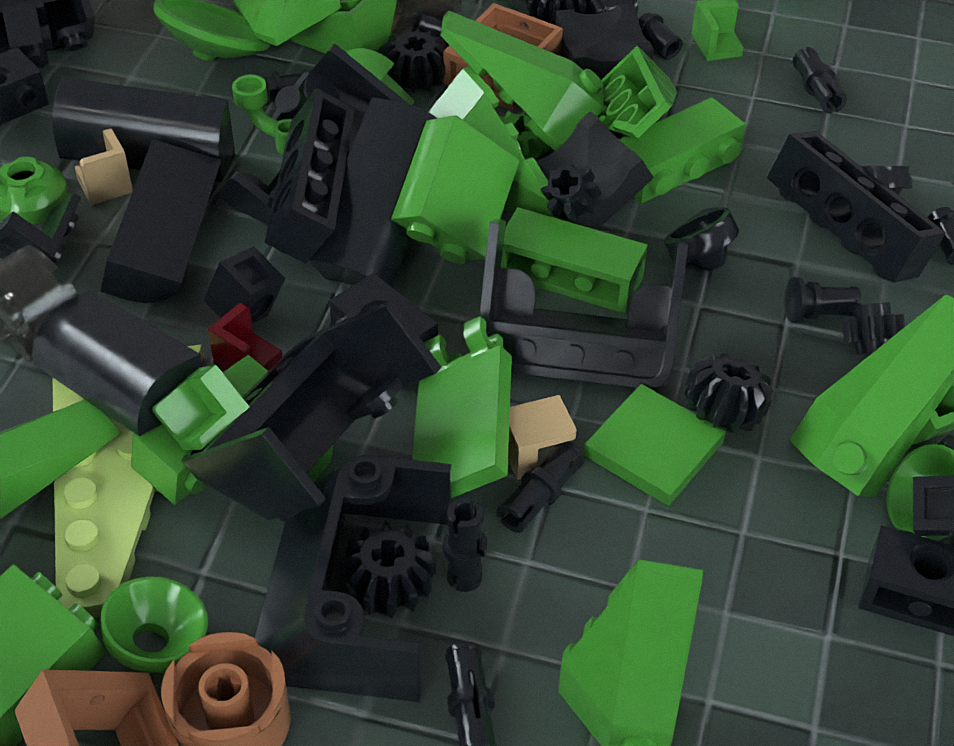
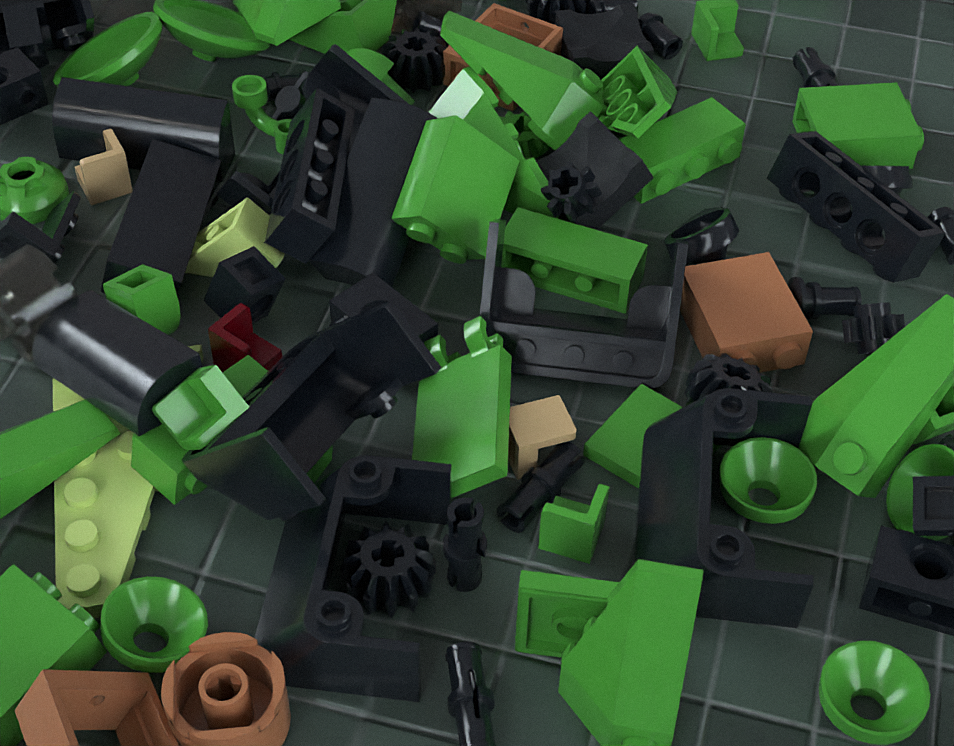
none -> bright green dish [53,12,163,88]
none -> bright green brick [103,264,181,335]
none -> yellowish green slope [185,197,285,277]
none -> bright green tile [515,570,619,658]
none -> bright green panel [538,483,610,564]
none -> black windscreen [634,388,814,628]
none -> nougat brick [680,252,813,373]
none -> bright green piece [719,437,817,524]
none -> bright green brick [792,82,924,169]
none -> bright green piece [819,641,930,745]

